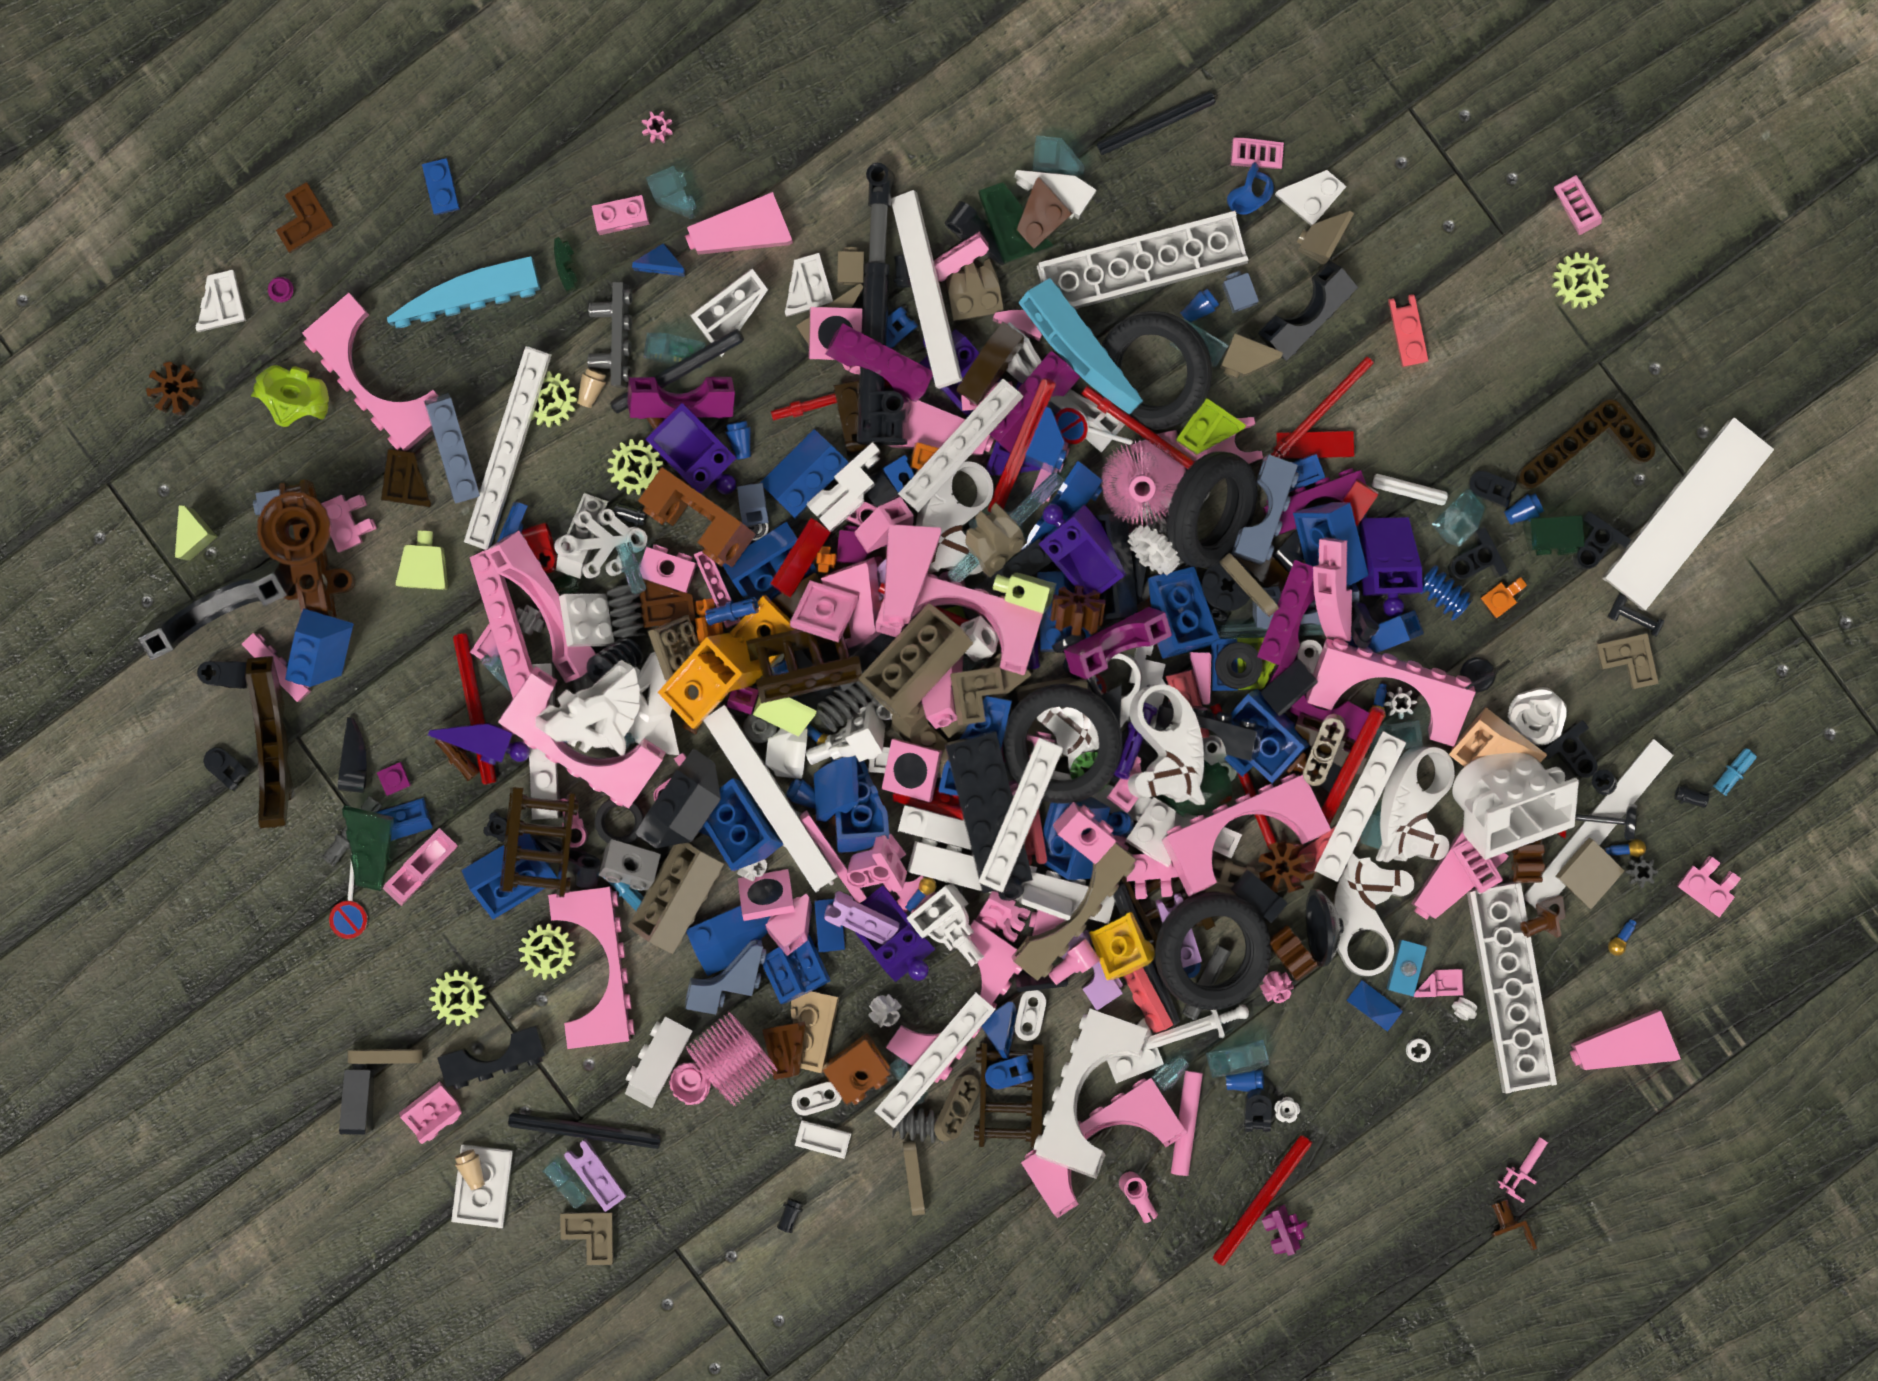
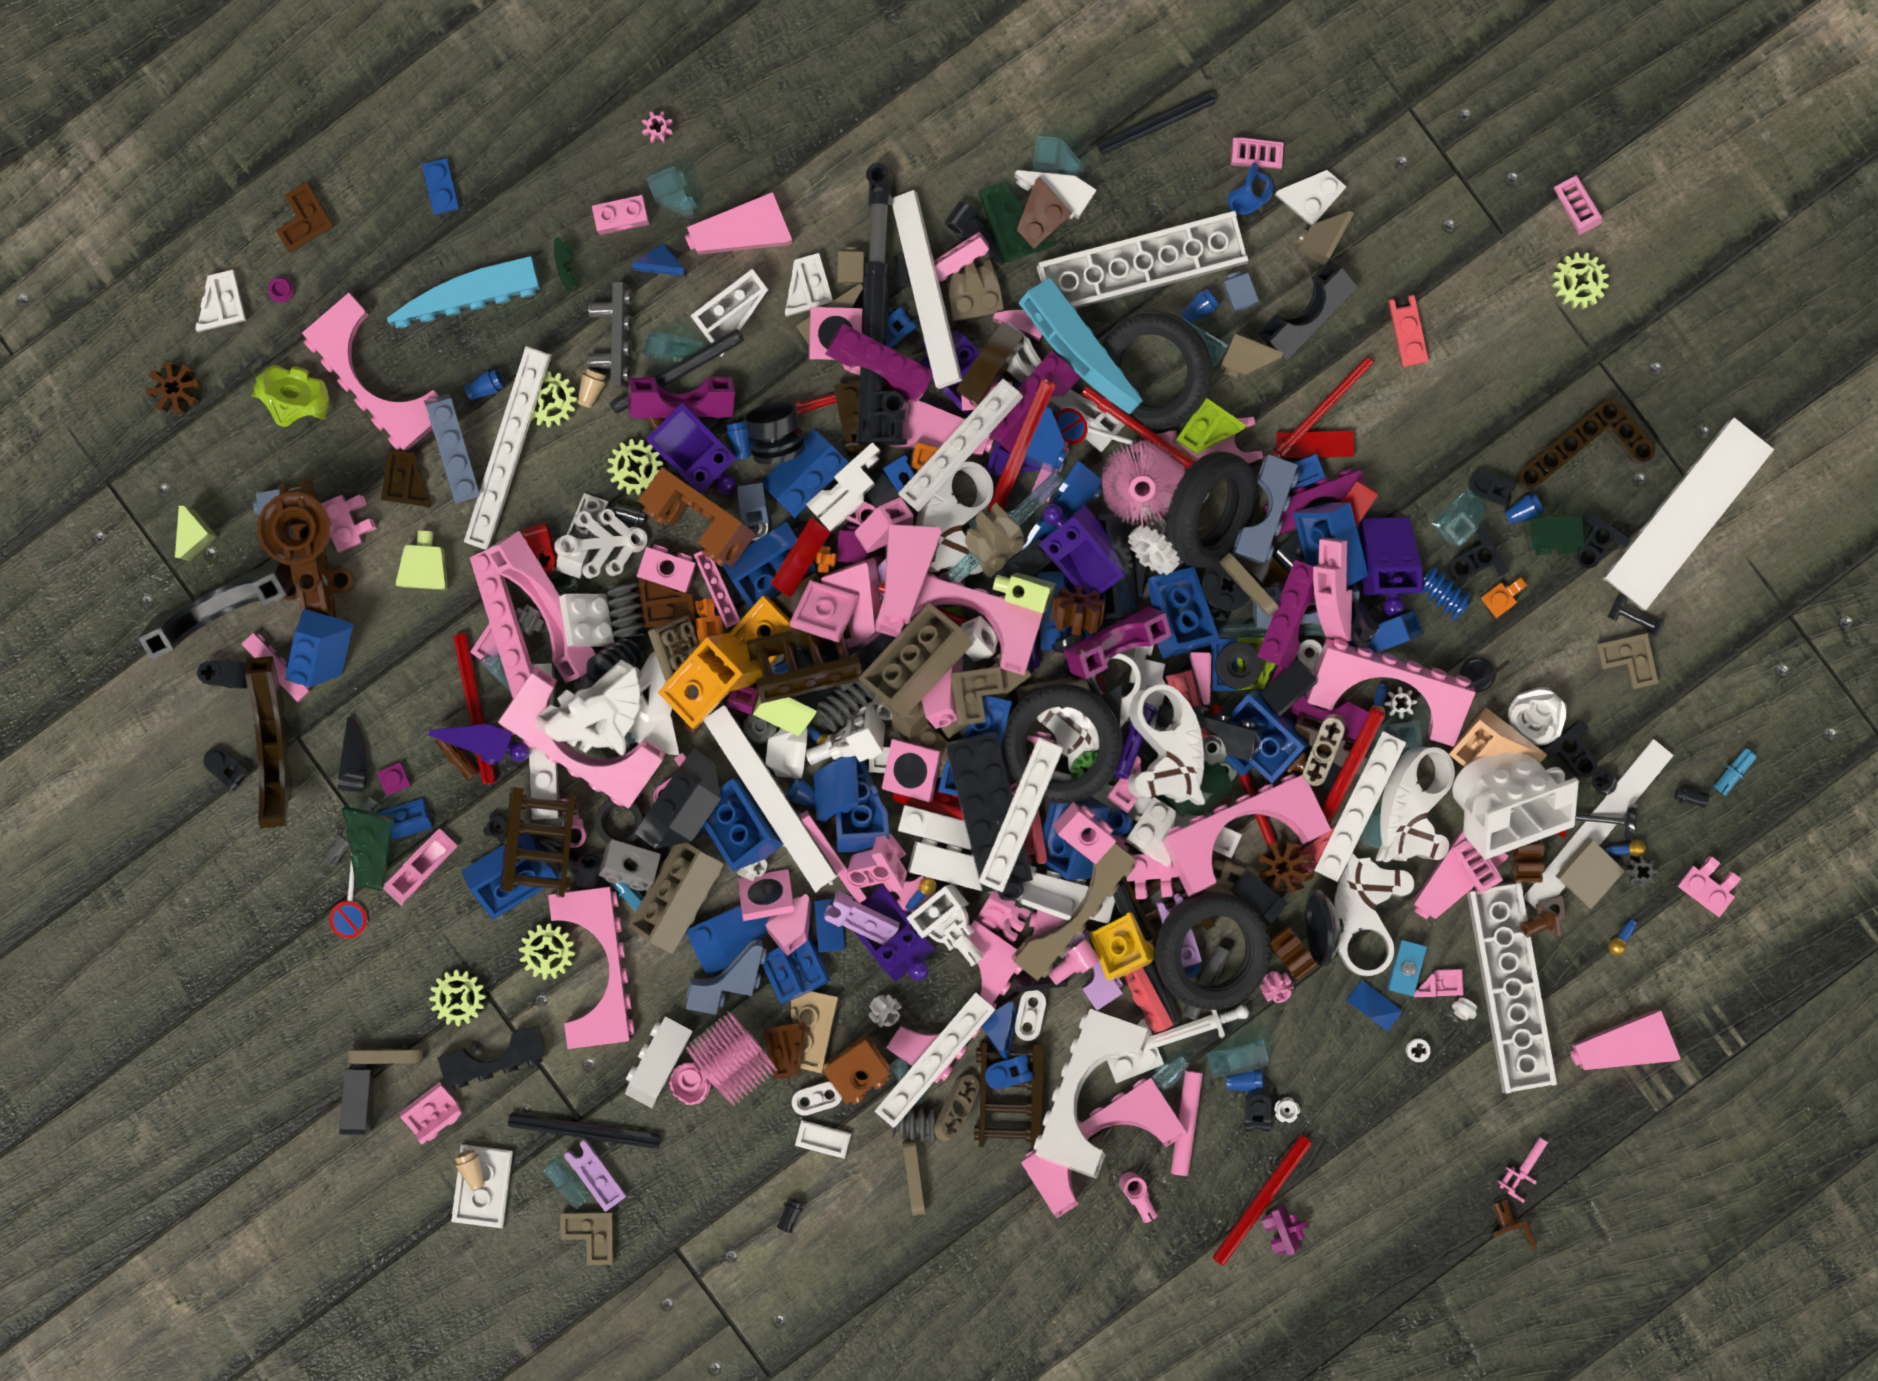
blue plate [497,501,527,542] -> none
clear light blue axle [616,542,646,594] -> none
blue pin [705,597,759,626] -> none
white axle [1372,474,1448,505] -> none
none -> blue cone [464,369,505,401]
none -> black wheel [744,402,806,464]

